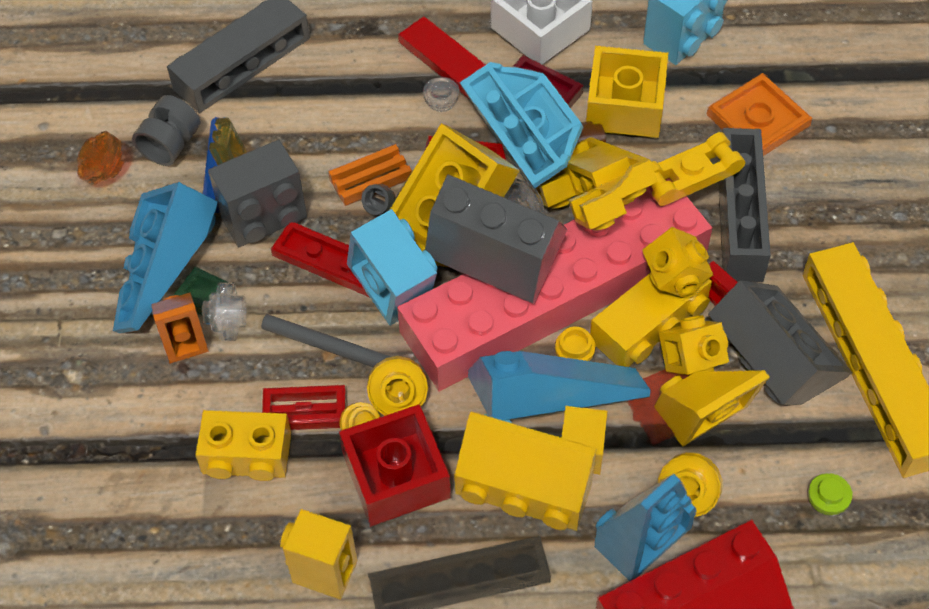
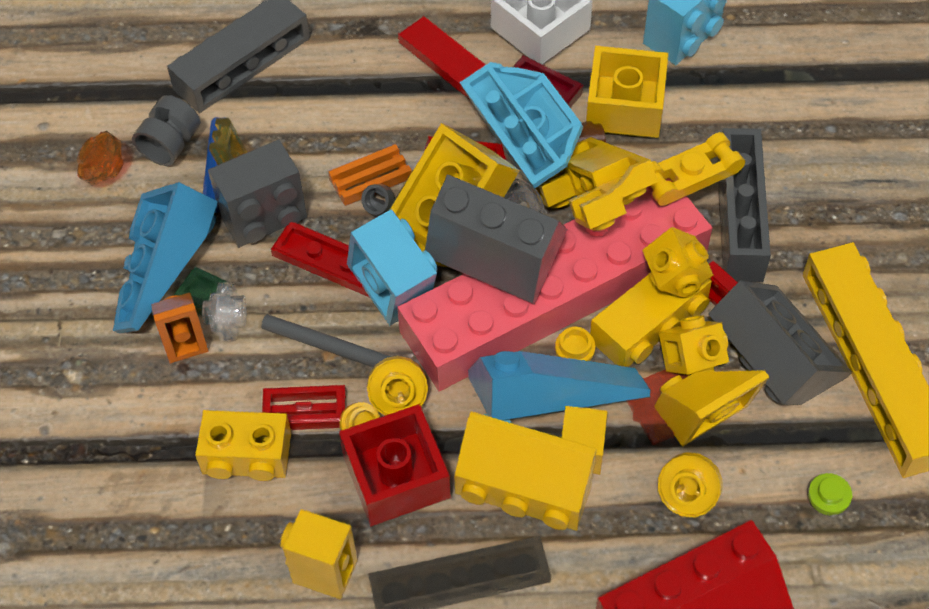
clear plate [423,77,459,112] -> none
dark azure wedge [594,474,697,581] -> none
orange tile [707,73,812,156] -> none

